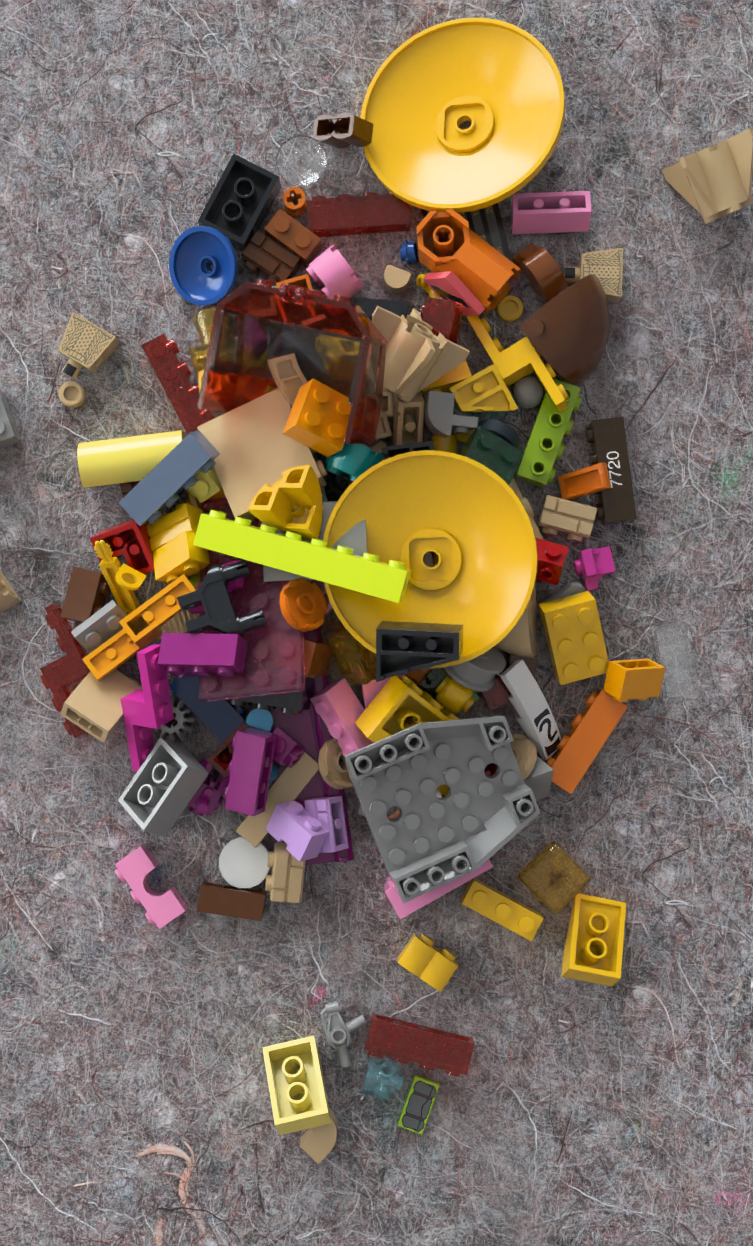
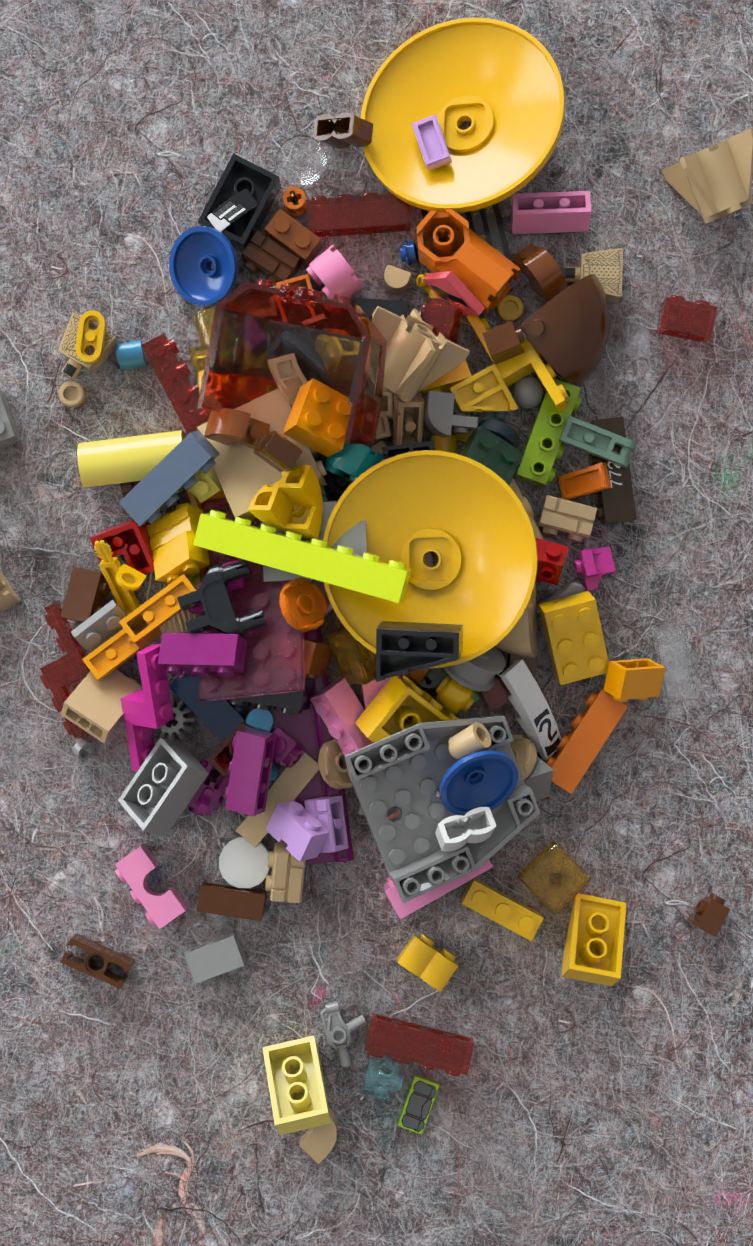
none -> reddish brown piece [61,934,135,989]
none -> light grey hinge [72,737,95,760]
none -> yellow plate [75,310,107,364]
none -> dark azure brick [116,340,147,371]
none -> light grey brick [184,932,247,985]
none -> dark orange brick [204,408,270,449]
none -> sticker [207,189,258,232]
none -> reddish brown brick [252,431,302,472]
none -> lavender tile [412,114,452,171]
none -> white brick [435,807,496,852]
none -> blue dish [439,750,518,816]
none -> tan brick [448,722,491,760]
none -> reddish brown brick [482,321,526,365]
none -> sand green plate [559,416,637,468]
none -> clear red brick [656,295,717,343]
none -> reddish brown brick [687,893,731,937]

